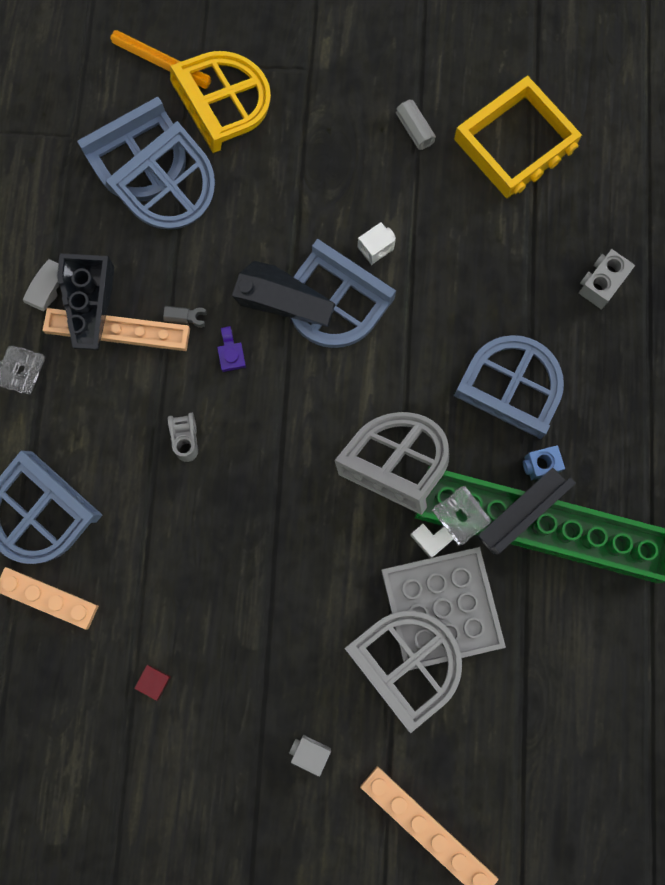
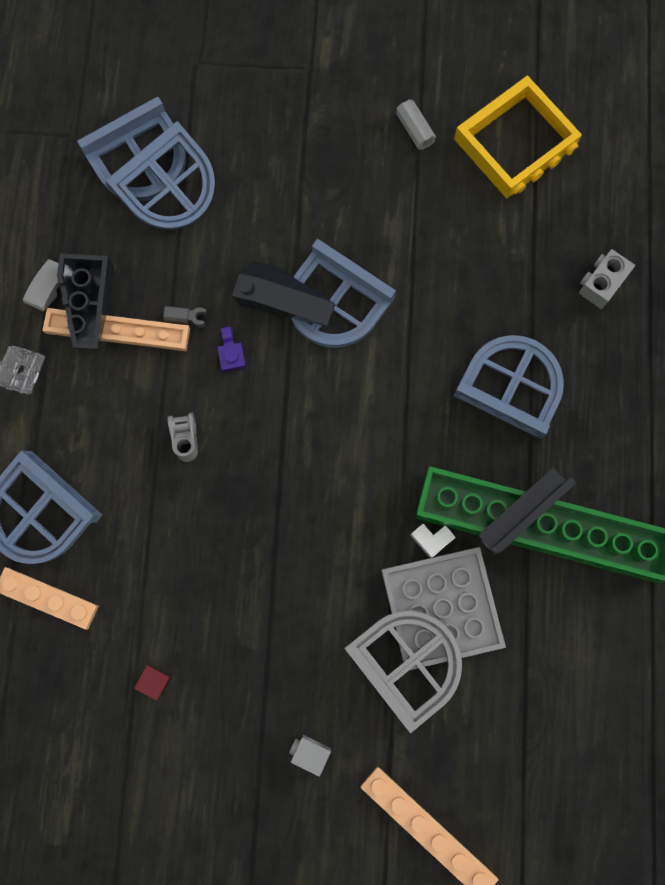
light orange axle [110,30,211,89] -> none
yellow window [170,51,271,153] -> none
light grey window [335,412,449,515] -> none
white brick [358,222,396,265] -> none
clear piece [432,486,491,546] -> none
medium blue brick [523,445,565,480] -> none

